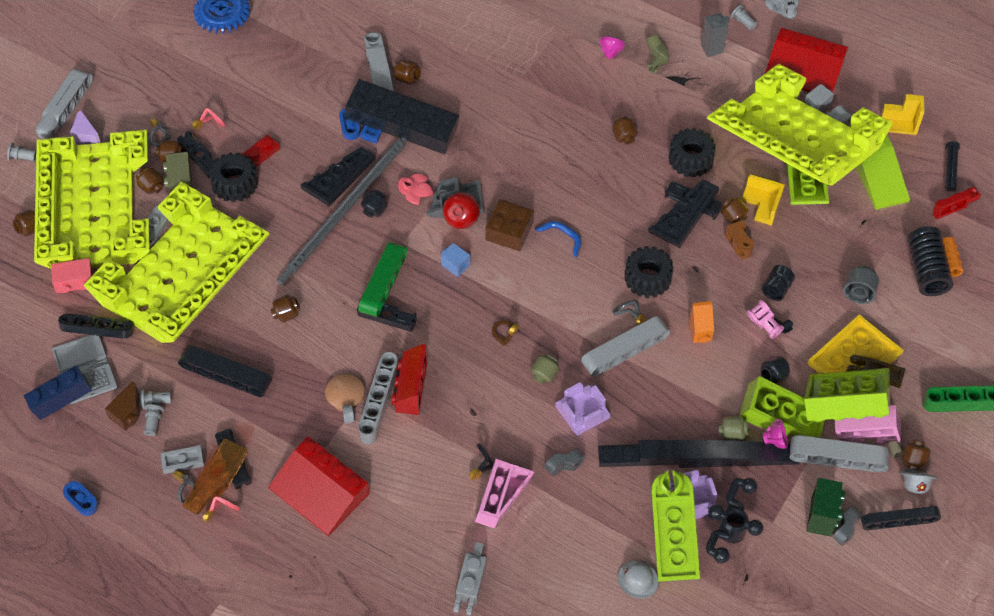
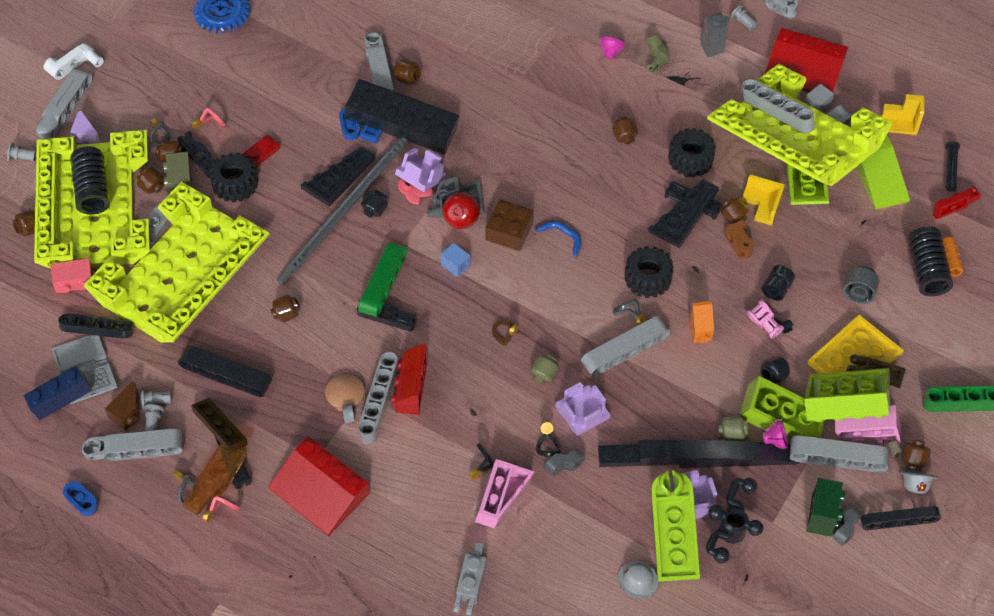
light grey plate [160,445,204,474] -> none
none -> white beam [43,43,104,80]
none -> black piece [70,146,110,215]
none -> light grey piece [82,429,183,461]
none -> dark brown plate [191,398,248,453]
none -> lavender panel [395,148,446,192]
none -> black piece [535,421,561,457]
none -> light grey beam [742,79,815,133]

